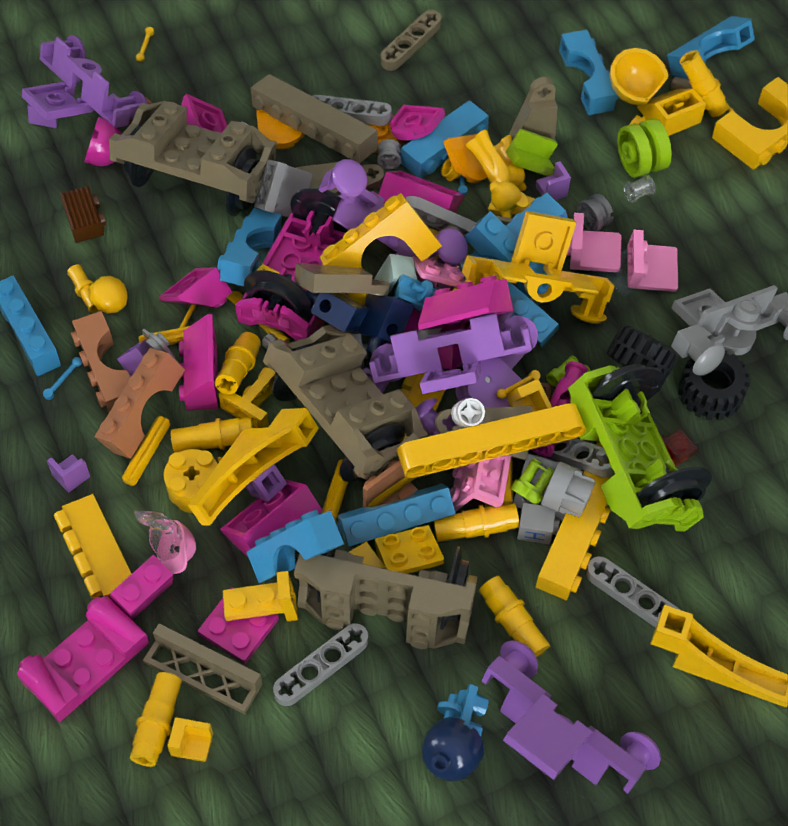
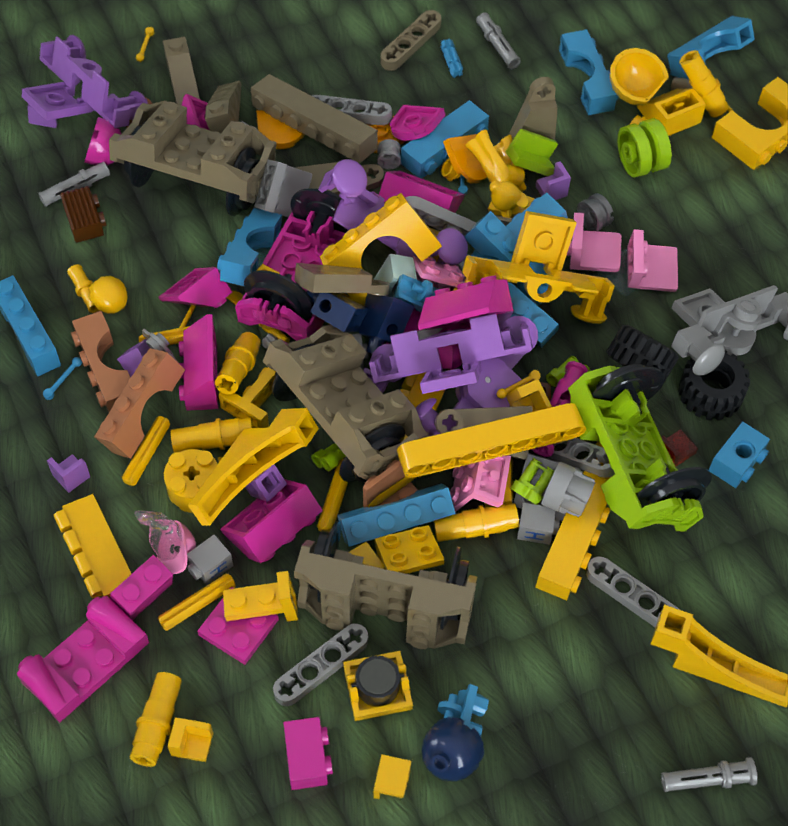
dark tan fence [143,624,262,715] -> none
dark azure arch [246,510,344,583] -> none
white wheel [451,398,485,427] -> none
yellow piece [479,576,550,658] -> none
medium lavender piece [482,640,661,794] -> none
clear bush [623,174,655,203] -> none
none -> light grey pin [38,162,110,207]
none -> yellow axle [158,573,236,631]
none -> dark tan slope [163,37,200,105]
none -> light grey brick [187,535,233,586]
none -> dark tan slope [205,81,241,133]
none -> dark pink brick [283,717,333,790]
none -> lime piece [311,443,346,471]
none -> piece [343,651,413,721]
none -> yellow panel [373,755,411,799]
none -> dark azure axle [441,39,463,77]
none -> light grey pin [476,13,521,69]
none -> light grey pin [661,757,757,792]
none -> dark azure brick [709,421,770,488]

